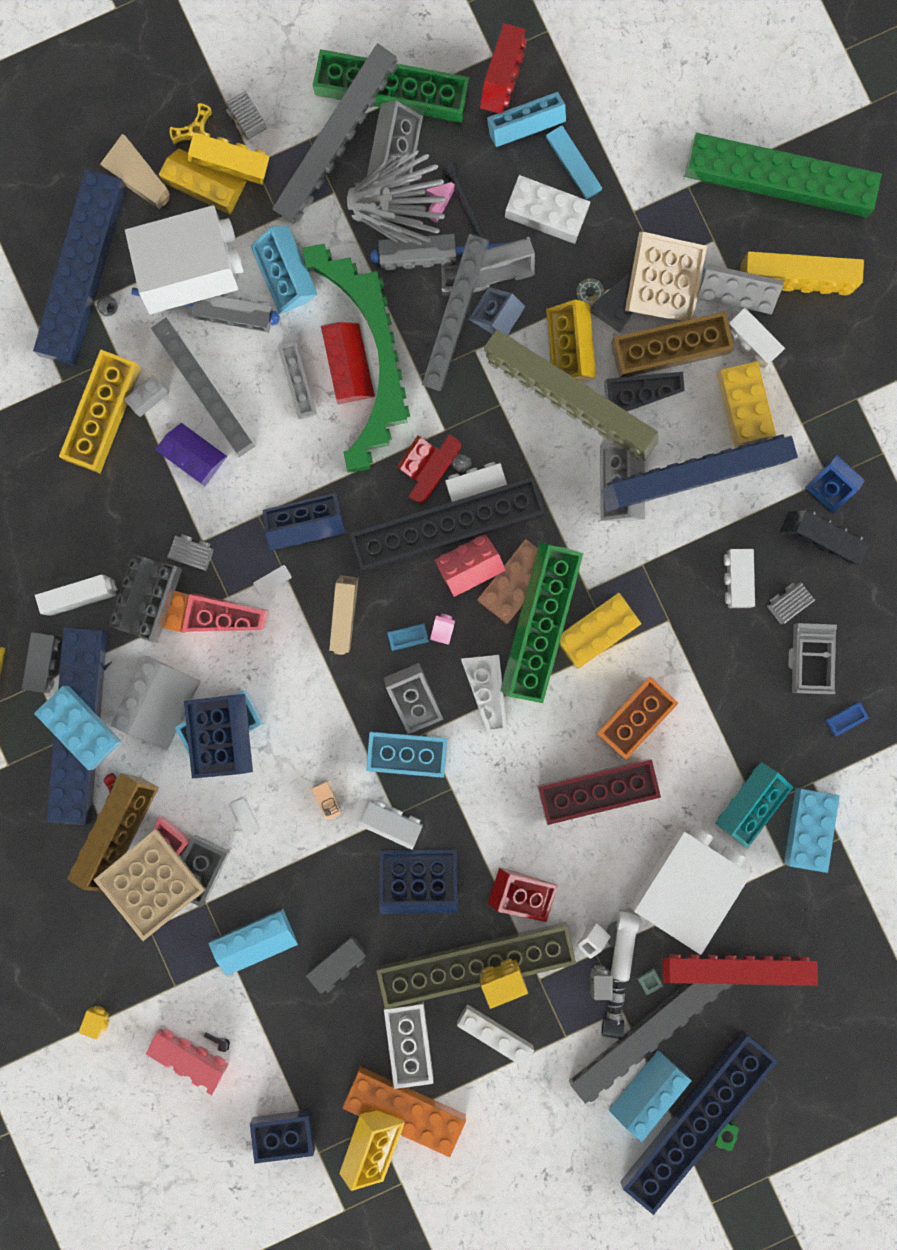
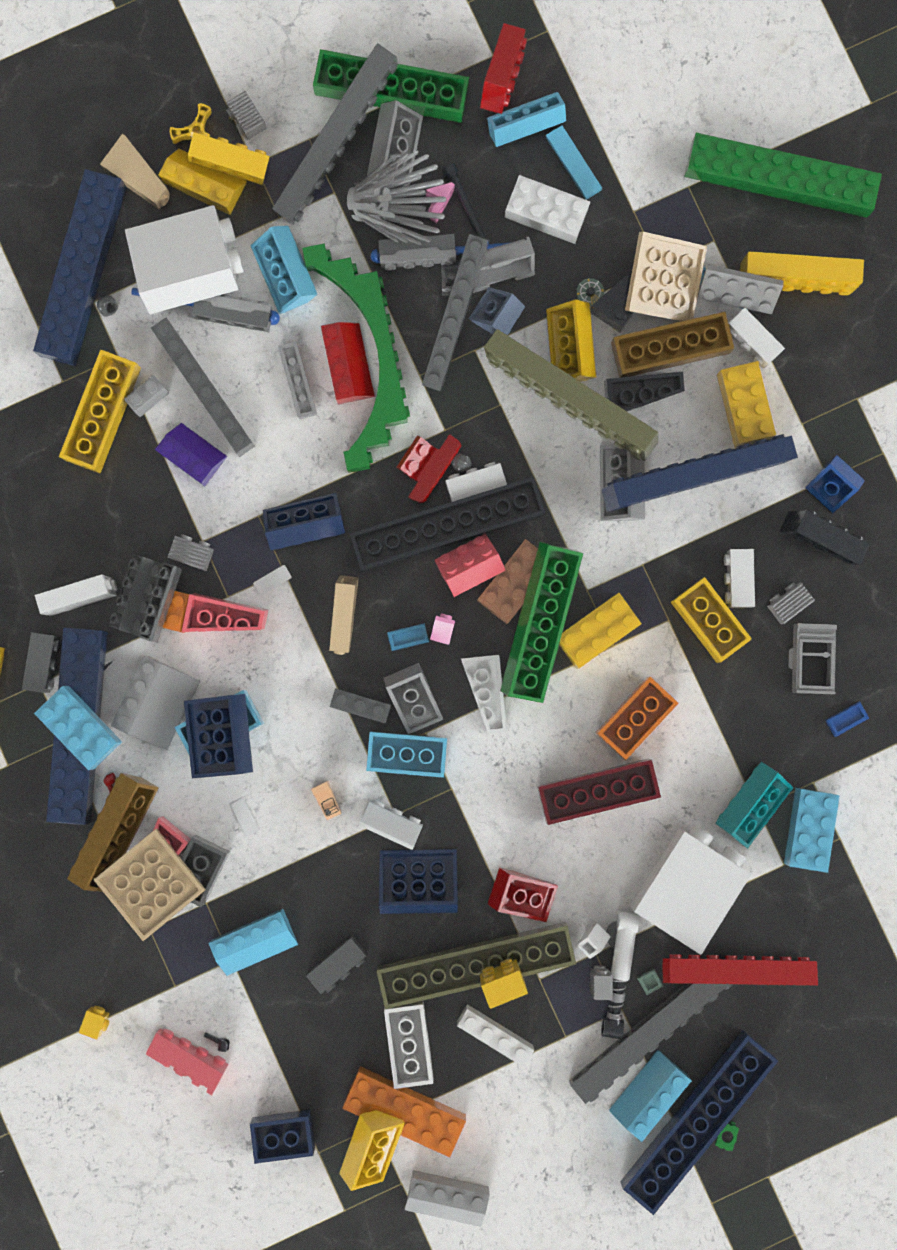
none -> dark grey brick [330,688,391,723]
none -> light grey slope [405,1170,490,1227]
none -> yellow brick [671,577,752,663]

